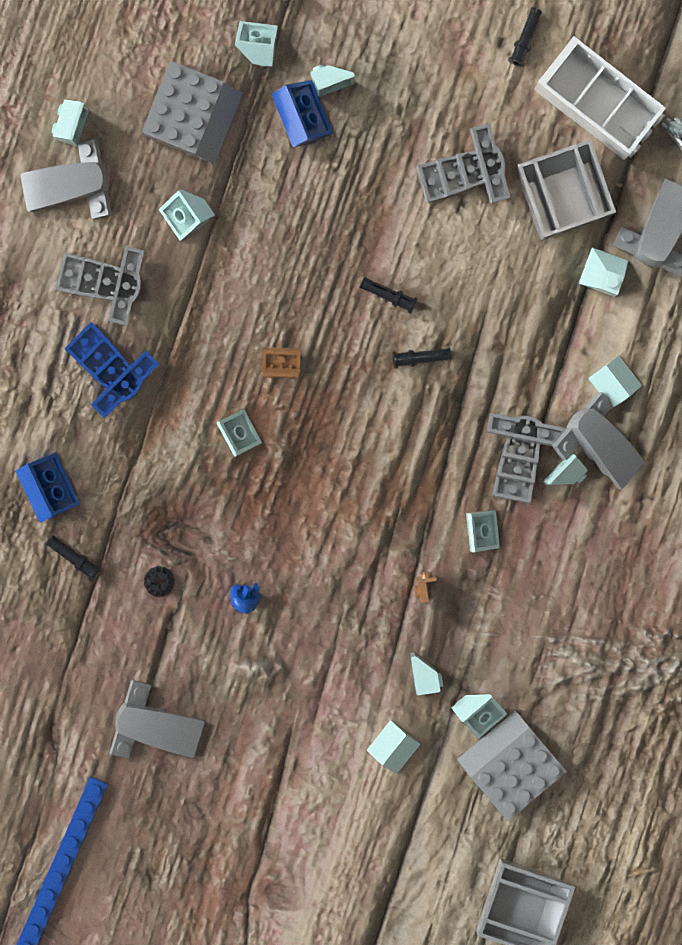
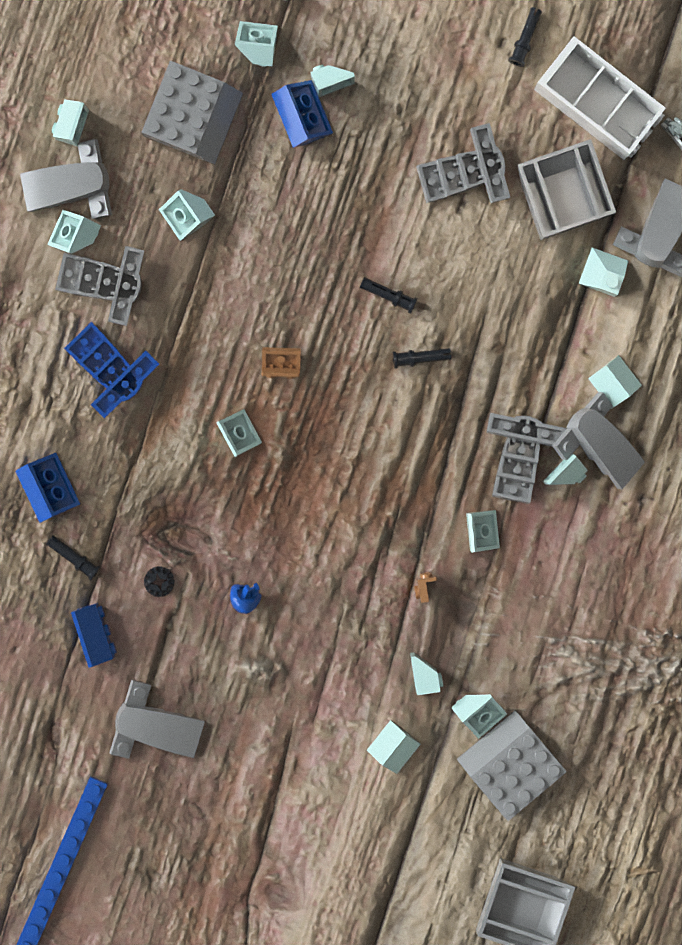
none -> light aqua slope [48,210,101,254]
none -> blue slope [71,603,117,668]

